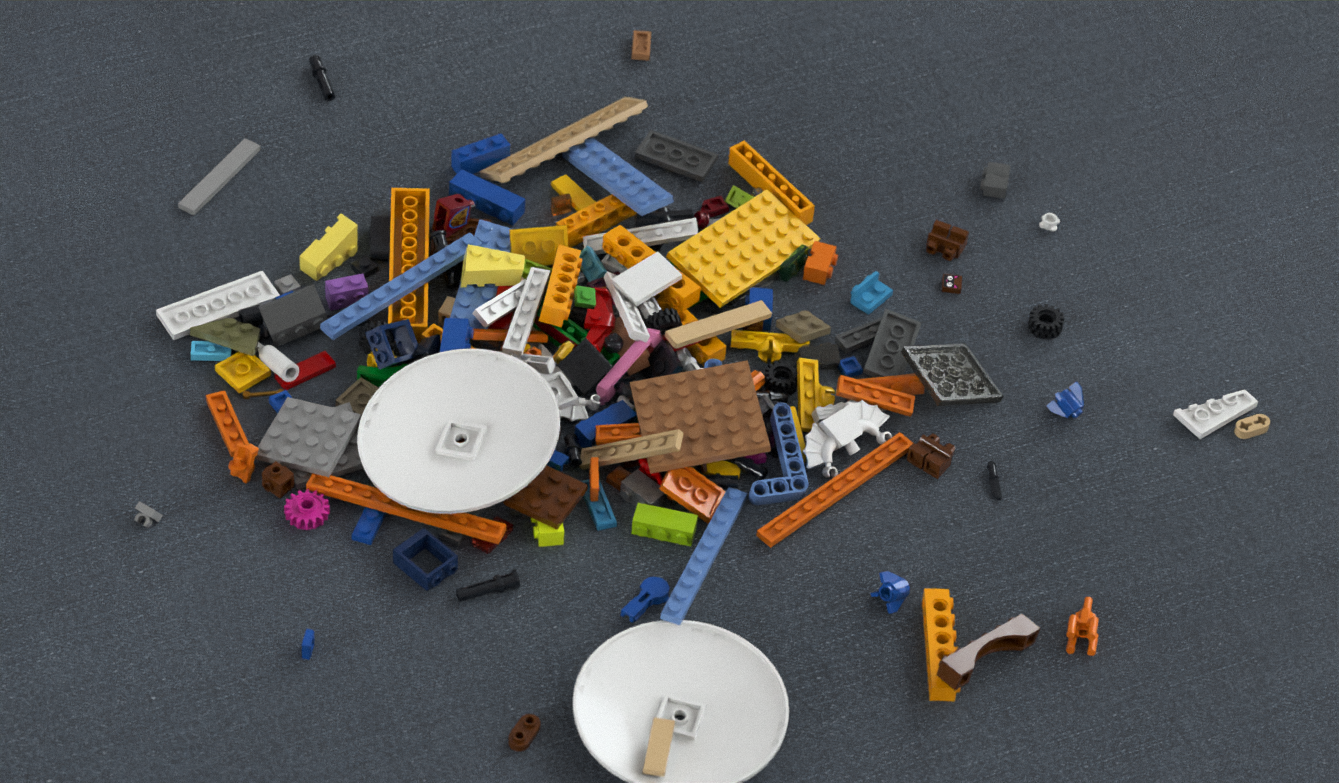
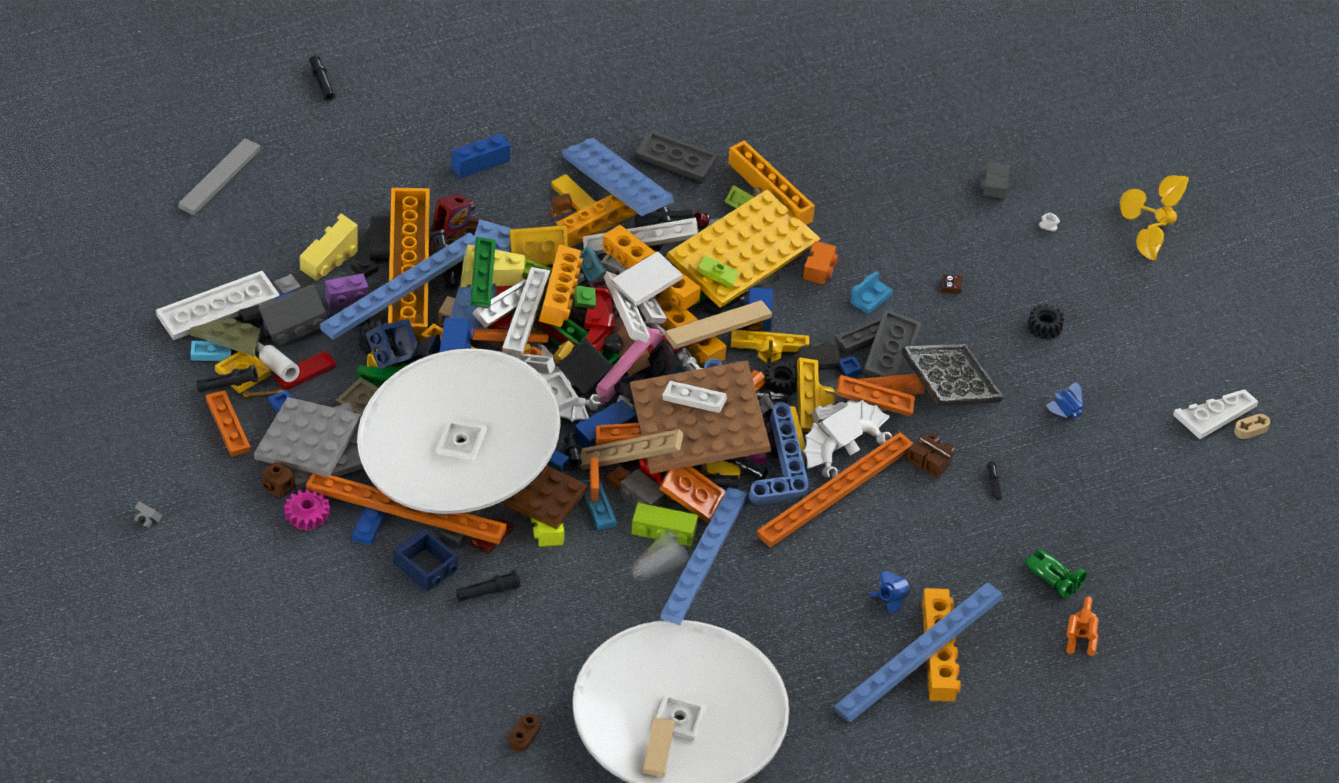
orange hips [228,442,259,483] -> none
blue tile [302,629,315,659] -> none
blue brick [449,169,526,226] -> none
tan plate [479,97,648,183] -> none
blue piece [620,577,669,623] -> none
medium nougat plate [631,30,651,61] -> none
black tyre [644,308,682,335] -> none
dark red tile [700,195,729,218] -> none
dark tan plate [776,310,831,344] -> none
clear green plate [780,244,809,282] -> none
reddish brown hips [926,220,969,261] -> none
arch [937,614,1040,690] -> none
none -> black pin [196,365,258,393]
none -> green tile [470,237,496,309]
none -> clear cone [630,530,689,582]
none -> white plate [663,381,727,413]
none -> lime plate [697,255,739,288]
none -> medium blue plate [834,582,1003,723]
none -> green piece [1025,549,1088,599]
none -> yellow plant [1120,175,1189,261]

